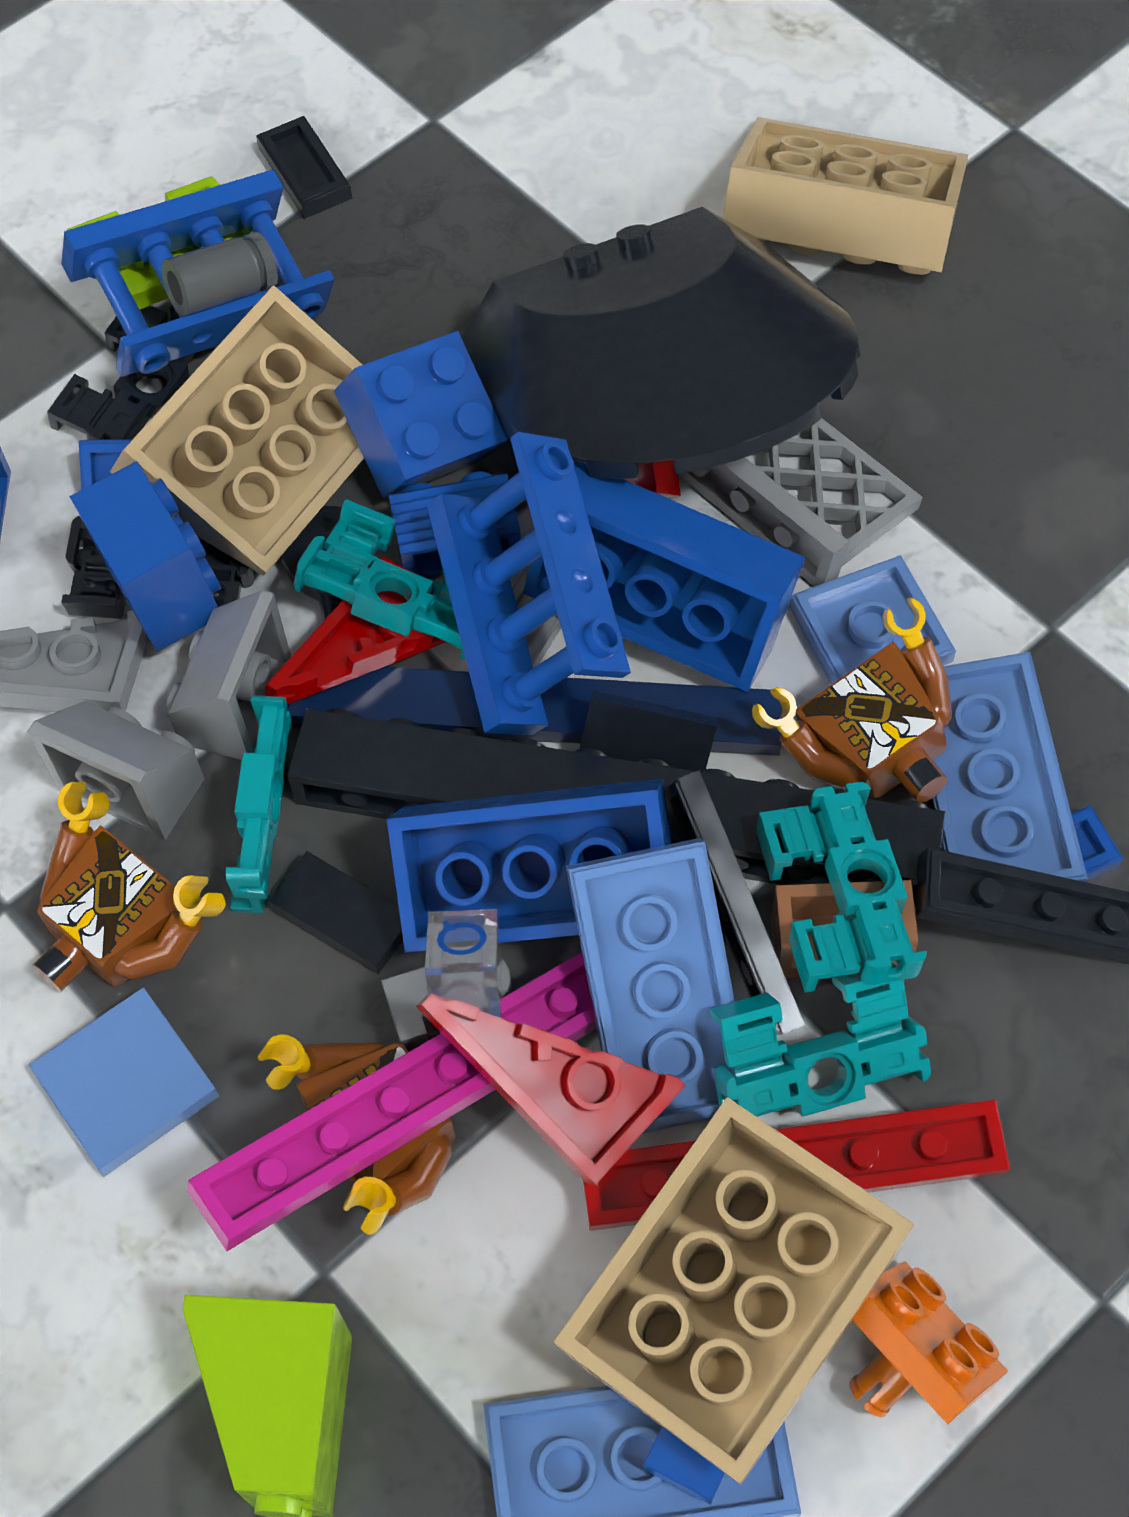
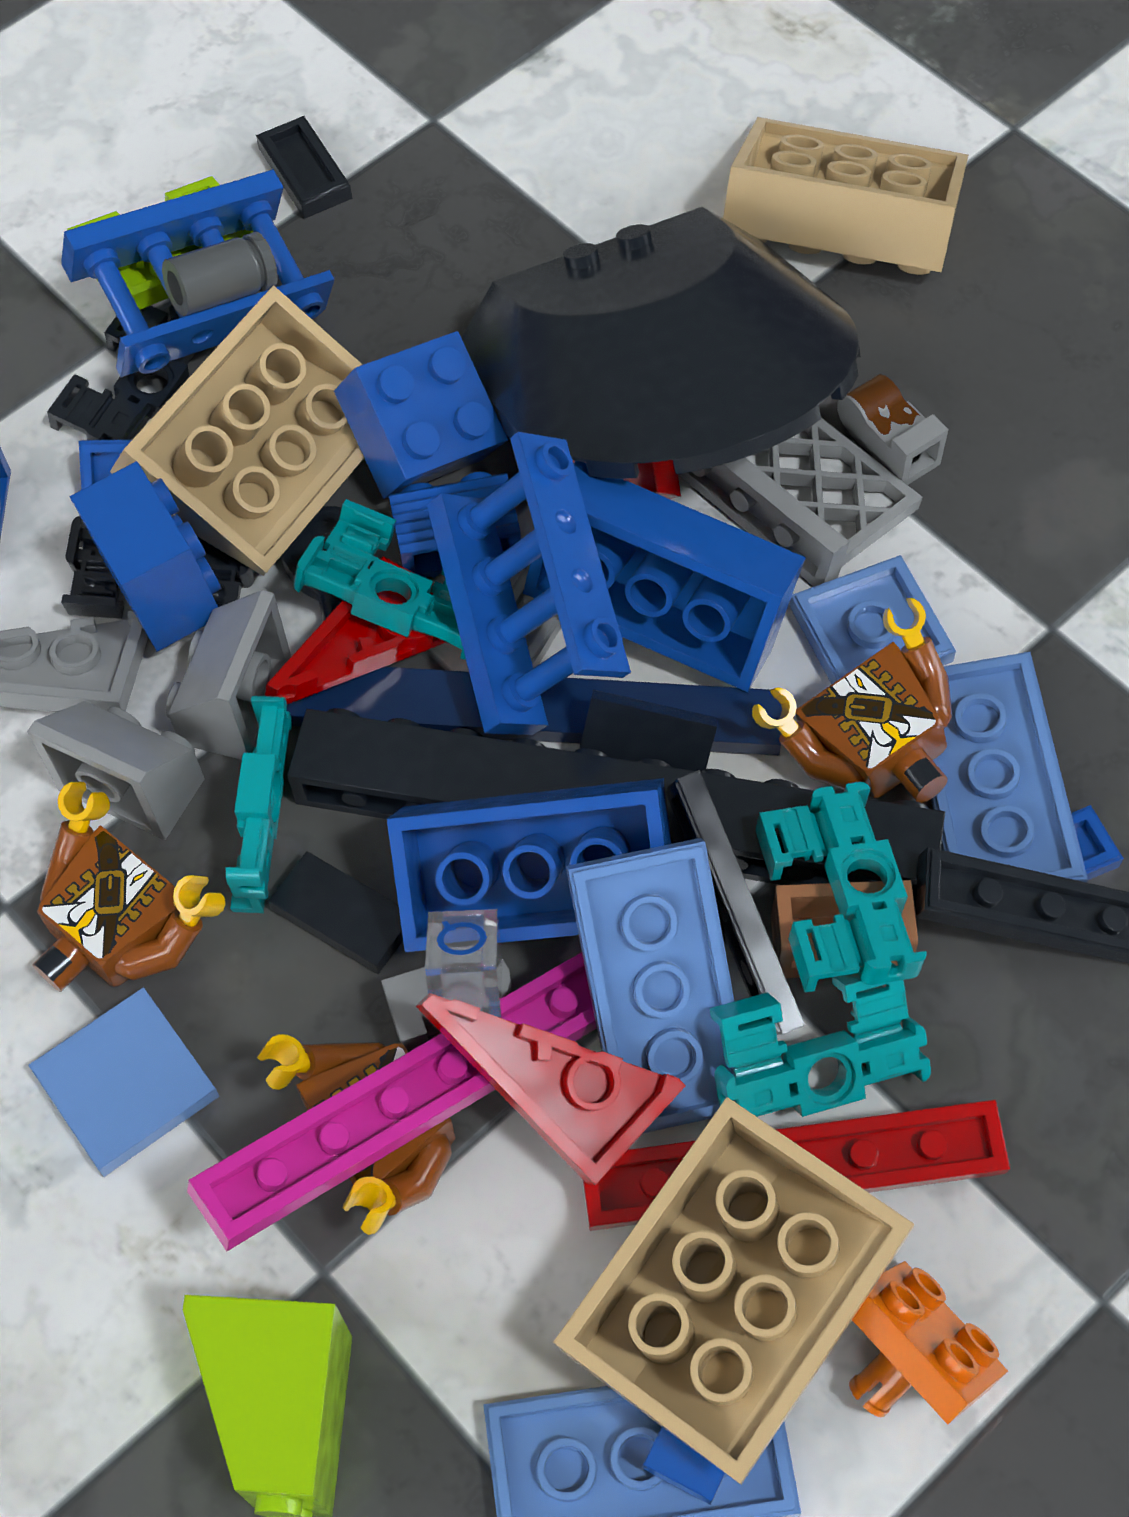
none -> light grey leg [837,374,949,485]

